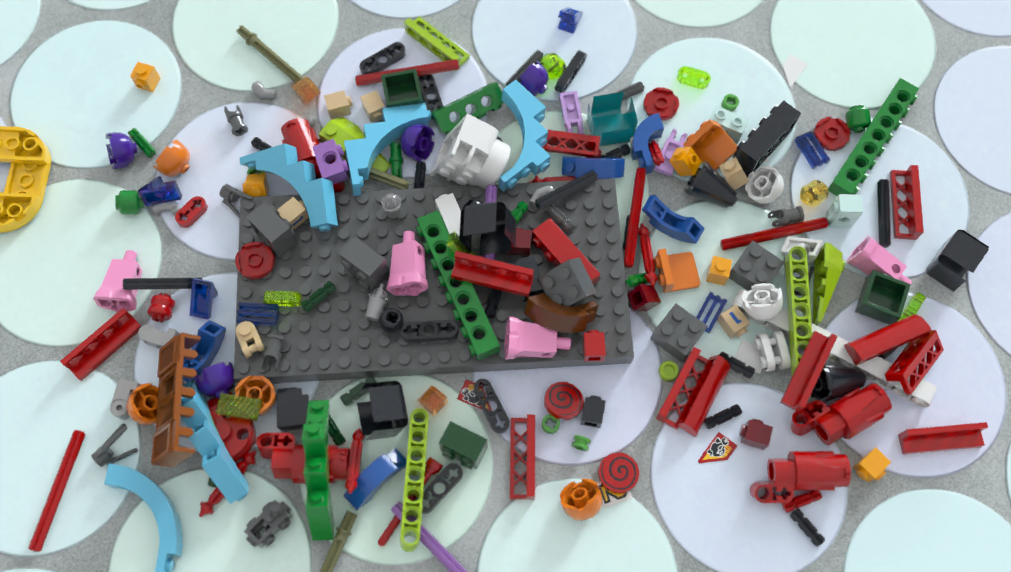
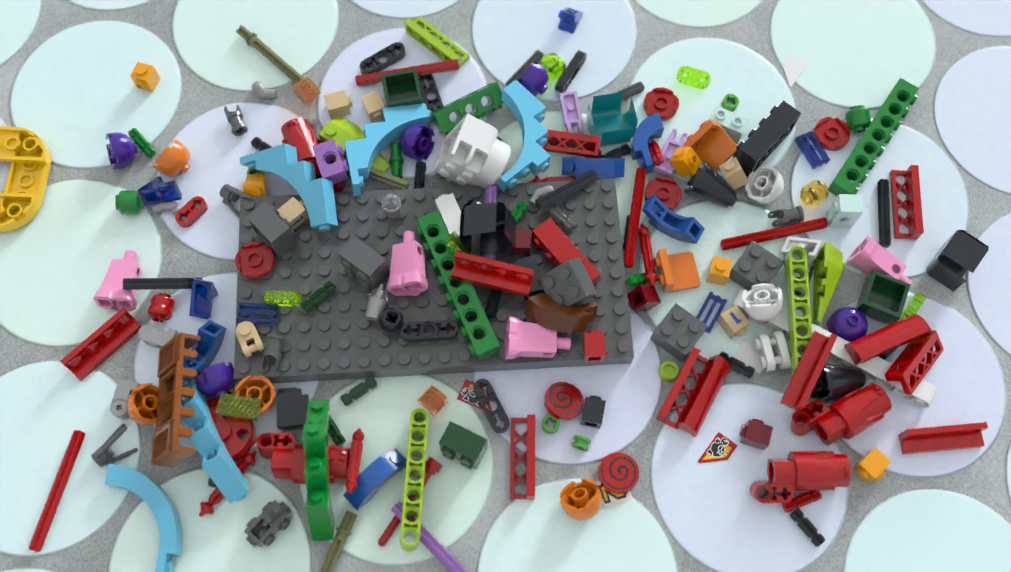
black piece [357,381,408,440] -> none
black beam [416,463,463,514] -> none
black axle [704,404,742,429] -> none
none -> red tile [645,177,682,210]
none -> dark purple cylinder [827,307,868,342]

